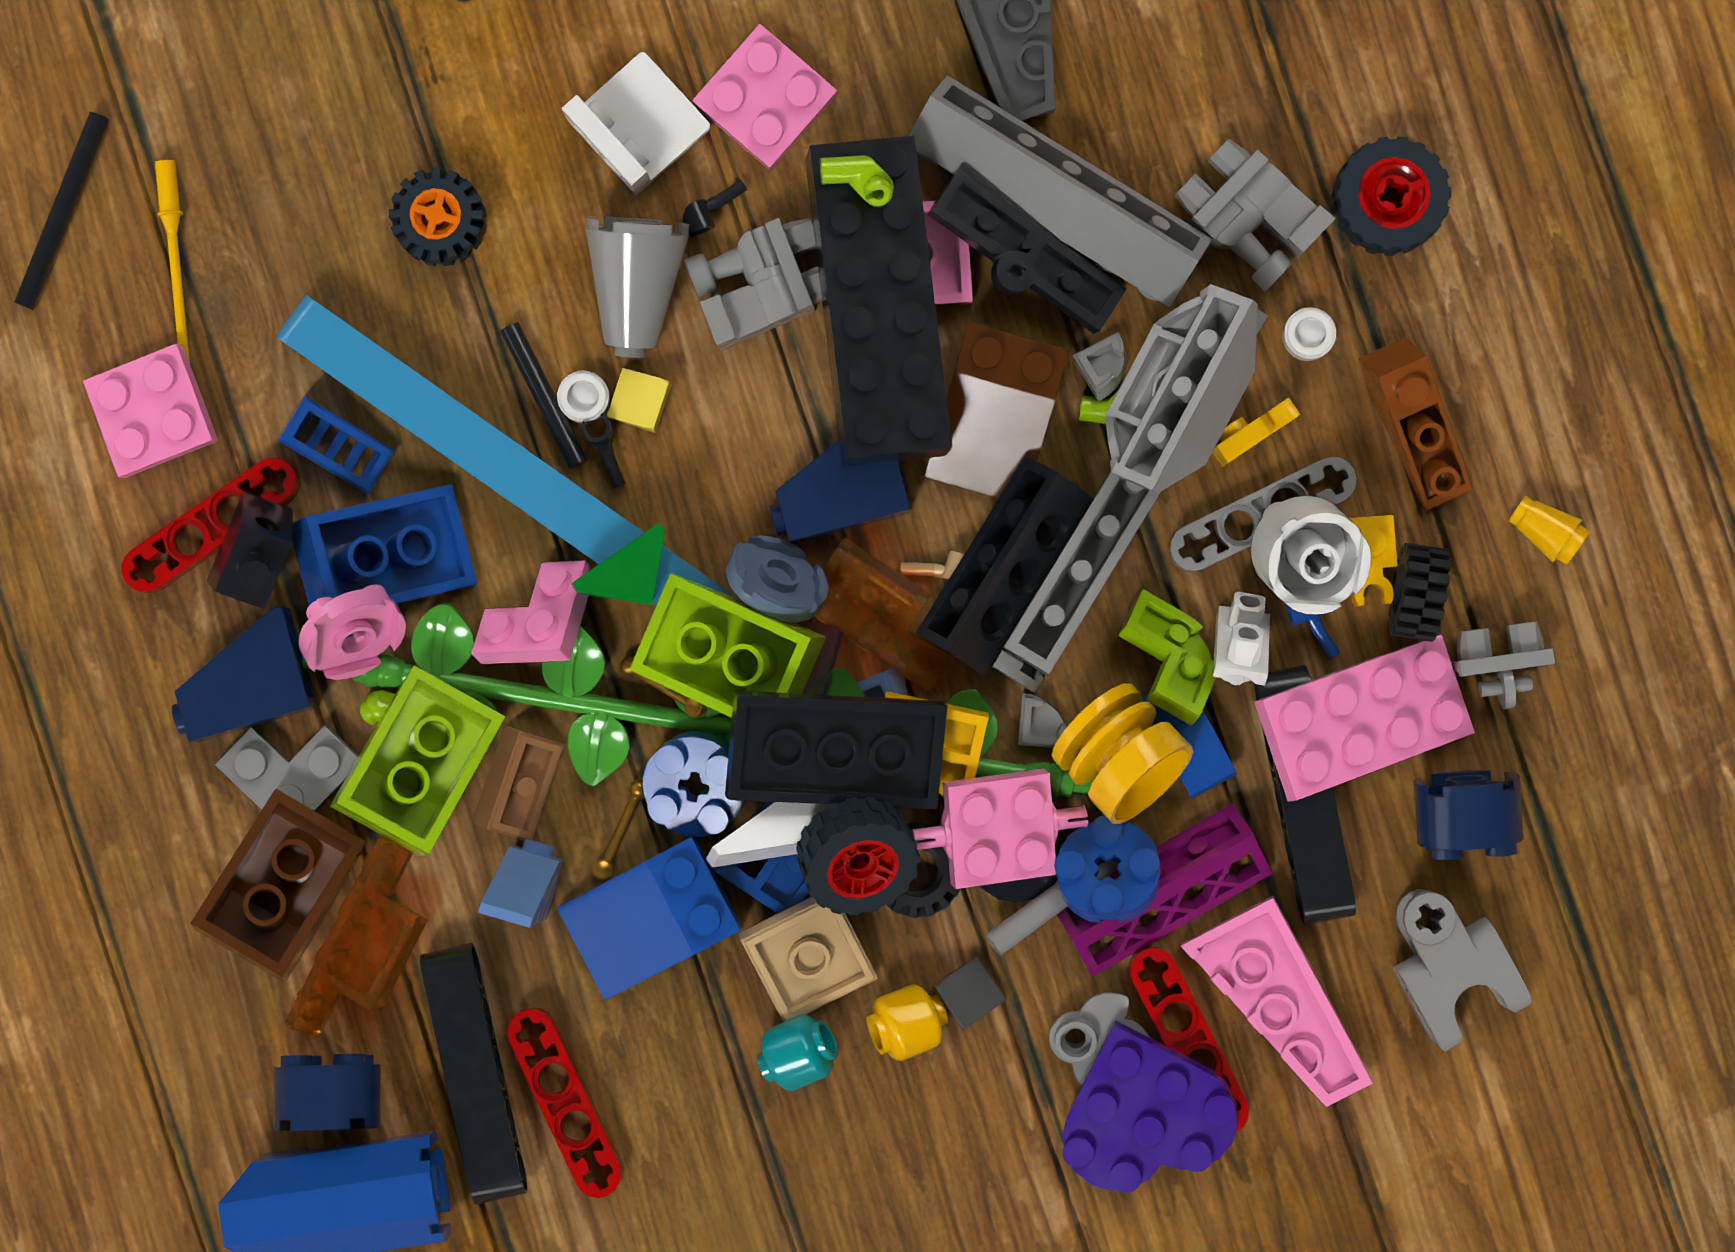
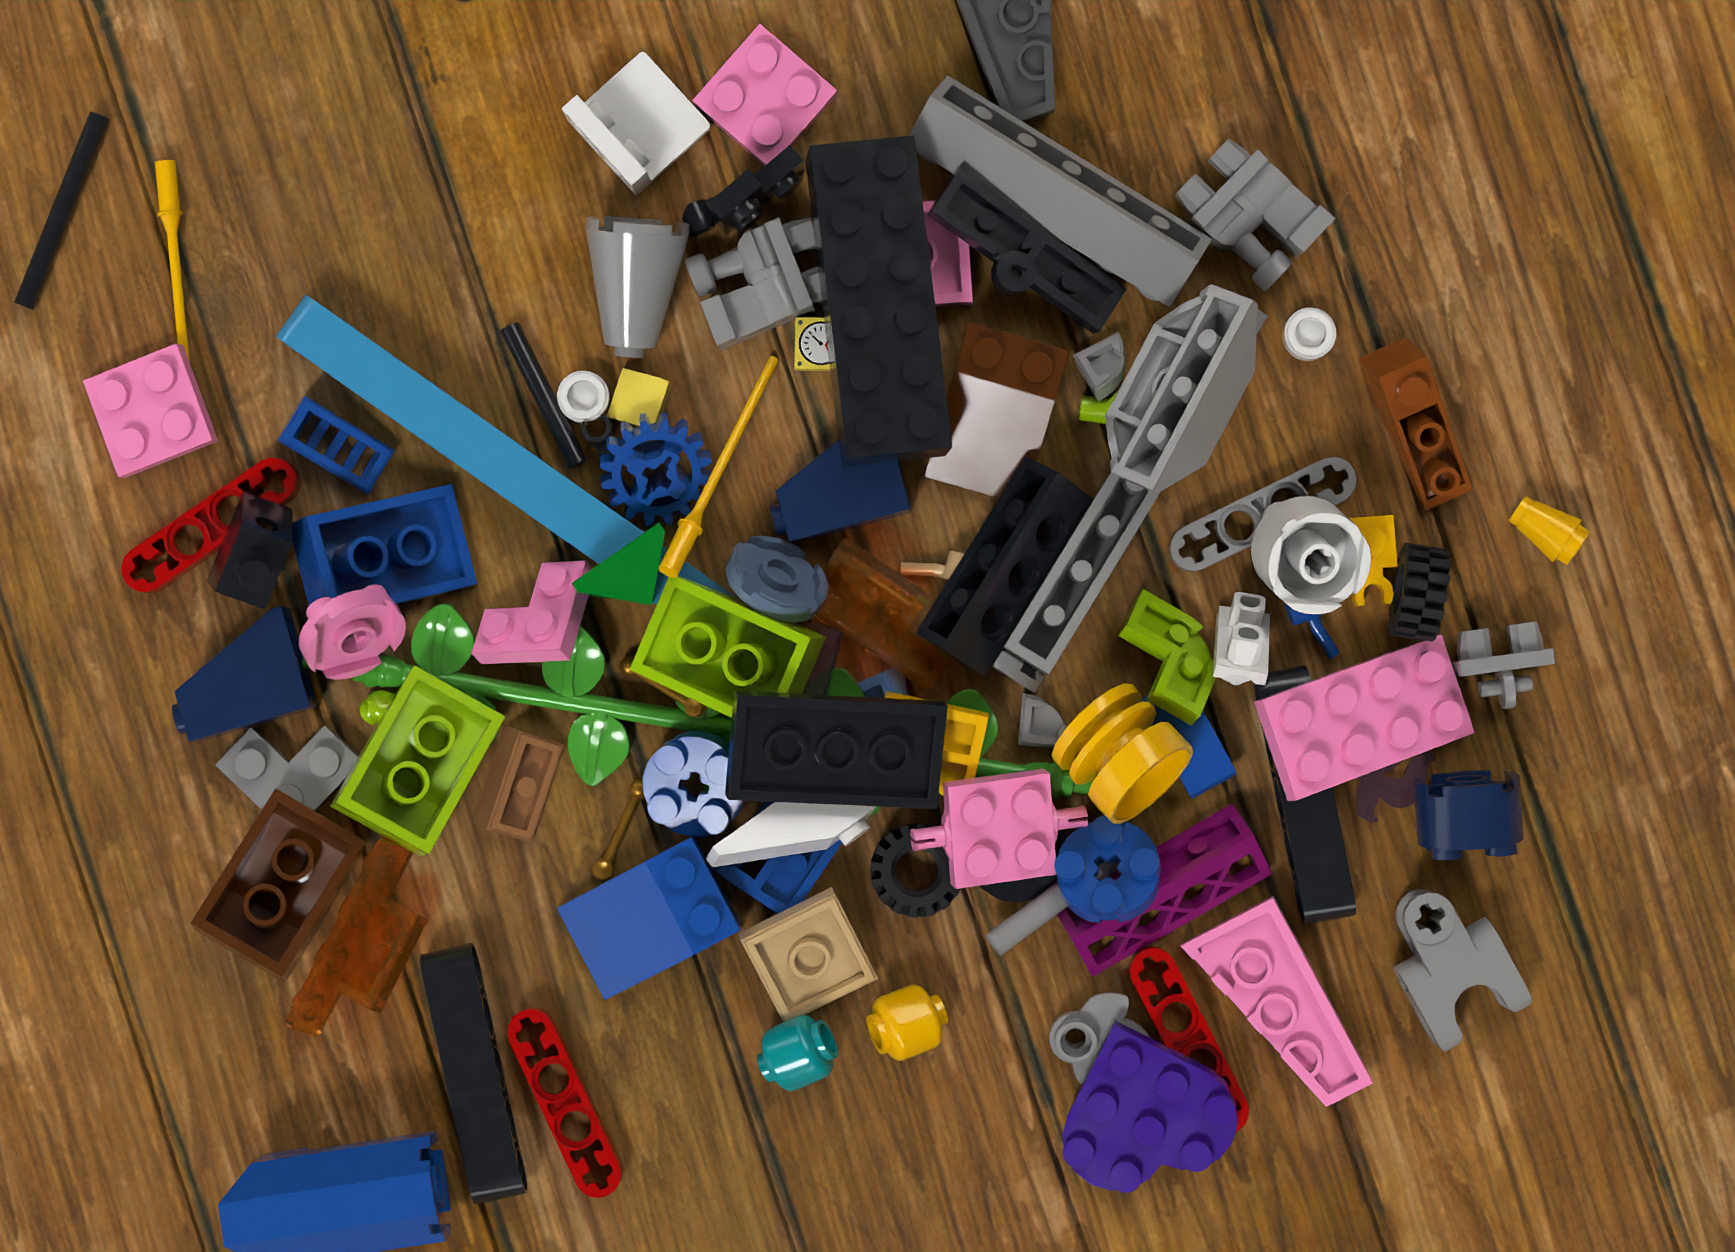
dark blue brick [274,1054,381,1131] -> none
black wheel [389,168,487,266] -> none
medium blue slope [478,839,564,928] -> none
black wheel [796,797,920,915] -> none
lime arm [820,155,894,207] -> none
dark grey slope [934,956,1006,1030] -> none
yellow plate [1212,397,1301,467] -> none
black wheel [1331,136,1451,256] -> none
none -> blue gear [600,412,712,526]
none -> yellow piece [658,356,779,578]
none -> black plate [708,145,805,236]
none -> tile [794,317,830,371]
none -> piece [1356,753,1435,823]

